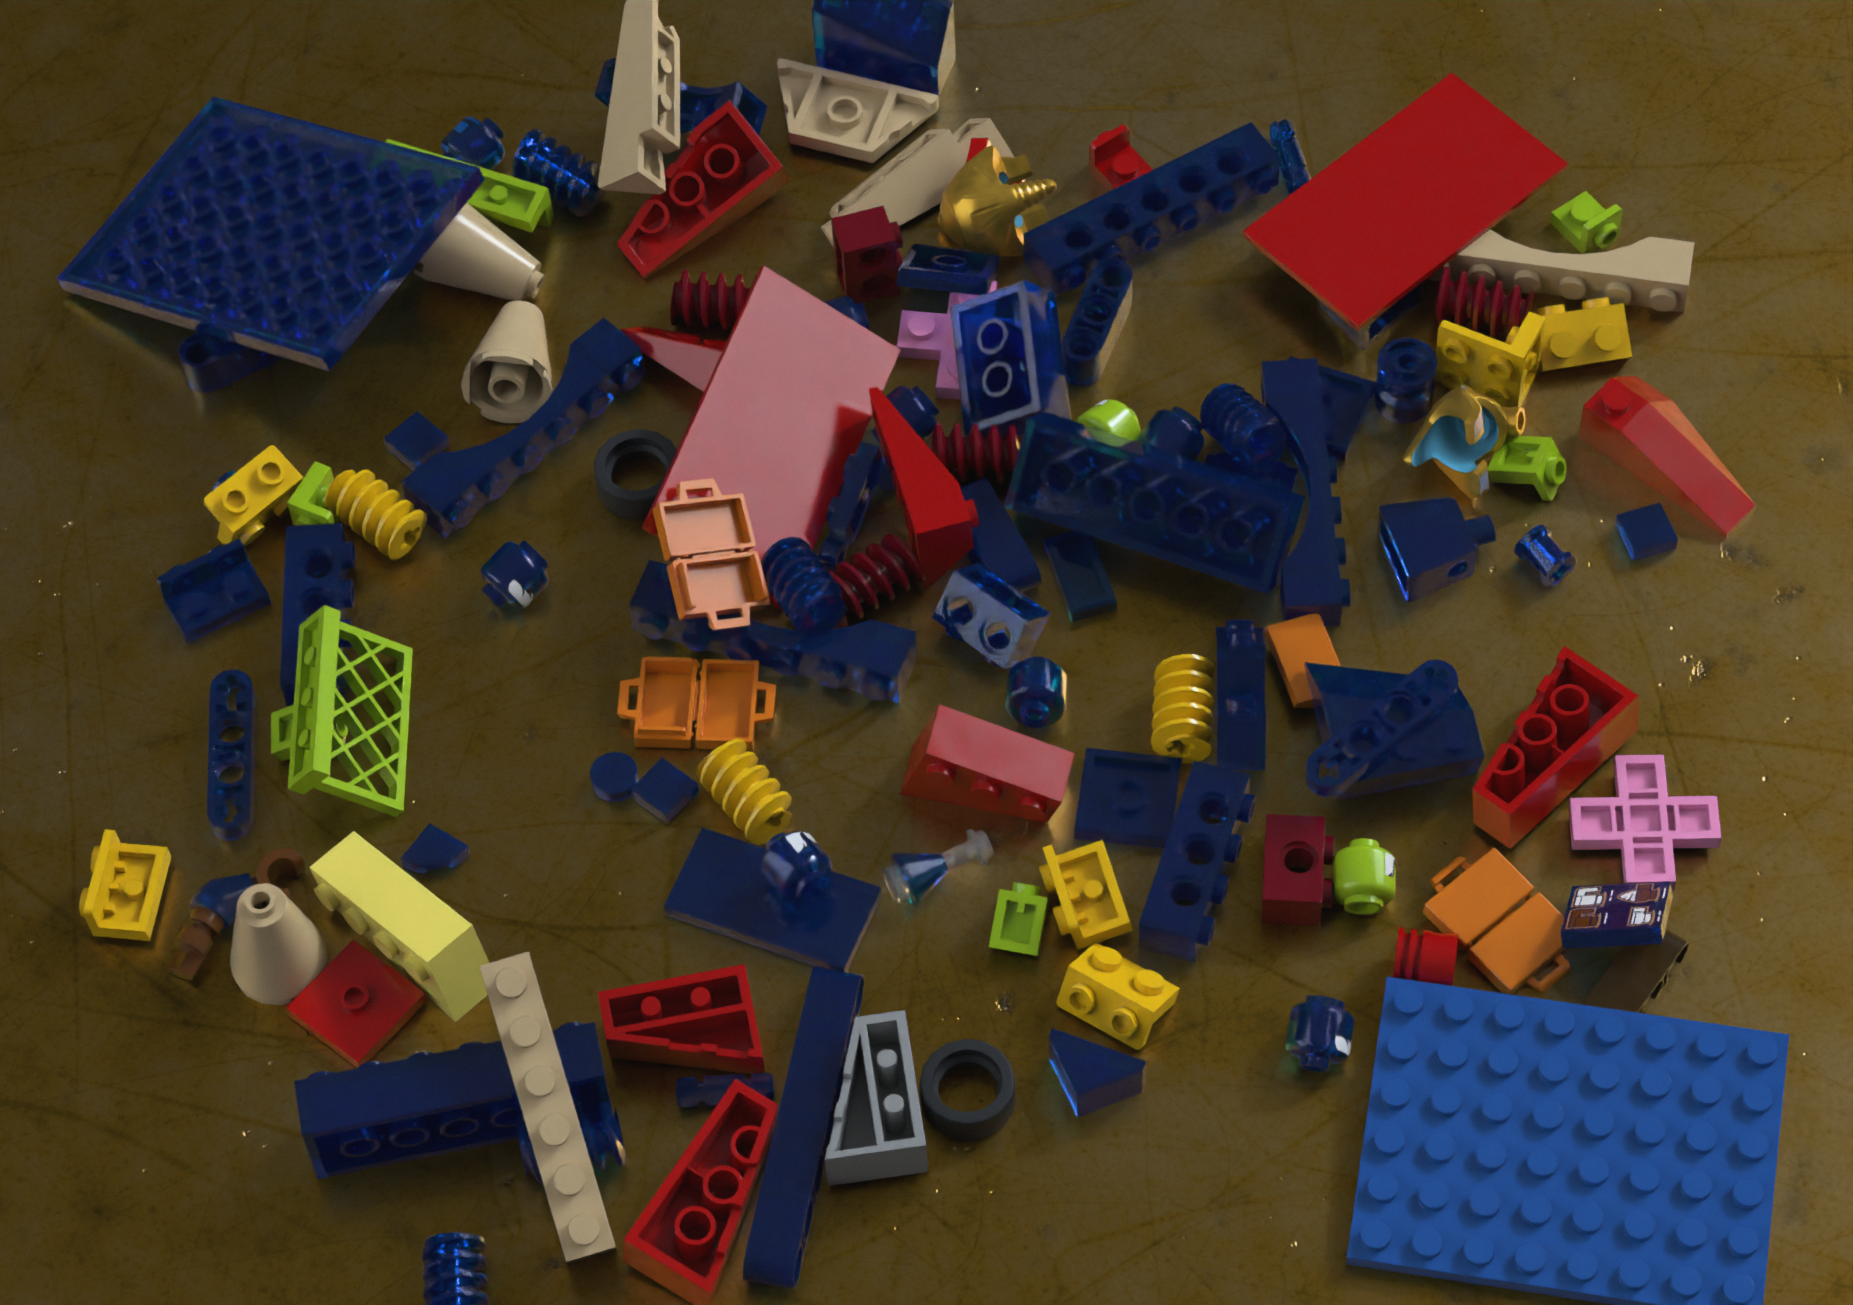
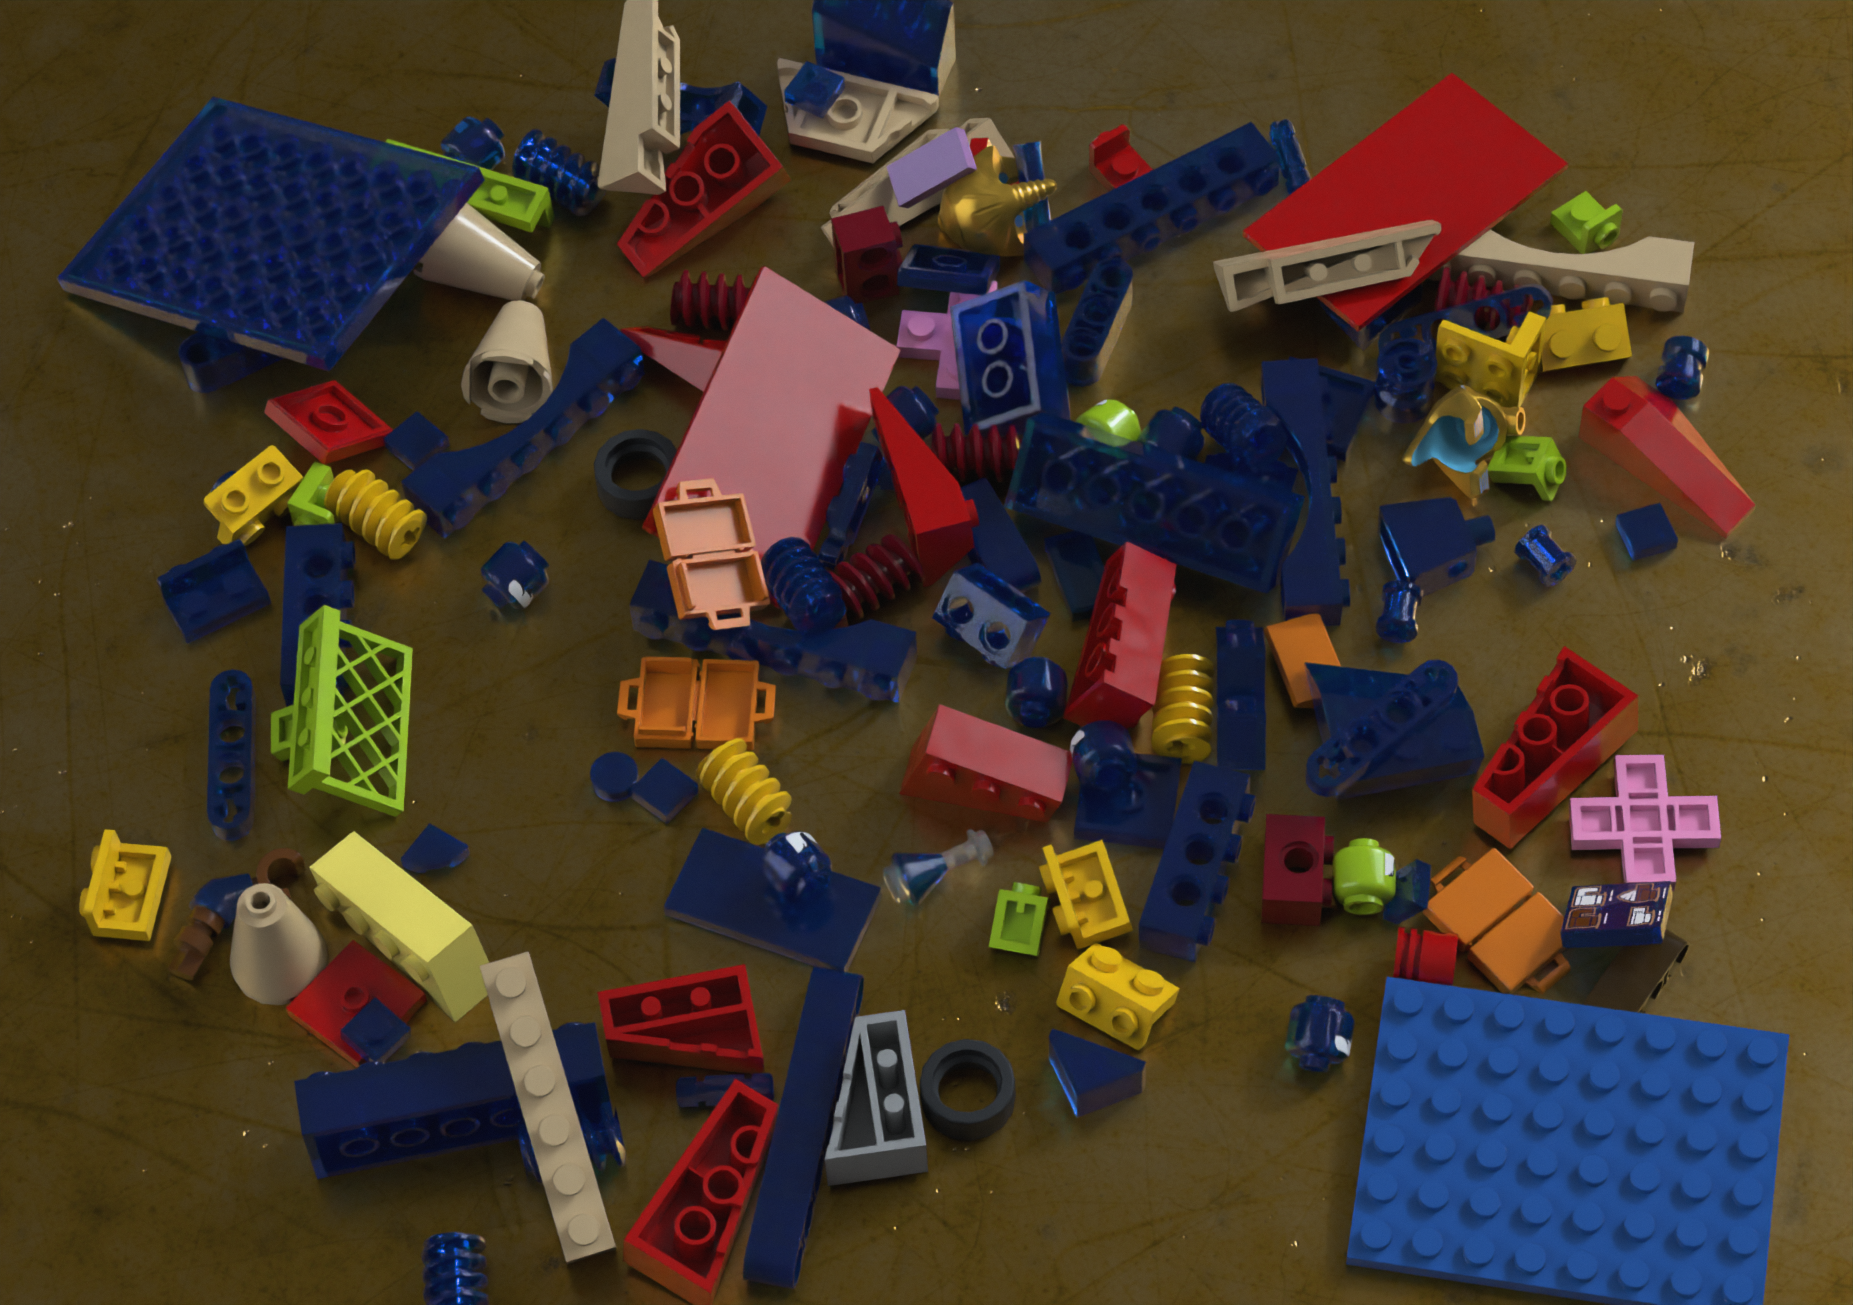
none -> red plate [264,380,394,465]
none -> clear blue plate [340,997,412,1070]
none -> clear blue plate [784,61,845,119]
none -> medium lavender tile [886,127,977,209]
none -> clear blue axle [1013,141,1052,232]
none -> red wedge [1063,542,1177,741]
none -> clear blue head [1070,720,1137,792]
none -> tan wedge [1213,220,1442,312]
none -> clear blue bush [1375,580,1423,643]
none -> clear blue beam [1378,284,1553,365]
none -> tile [1383,859,1431,925]
none -> clear blue wheel [1655,336,1709,400]

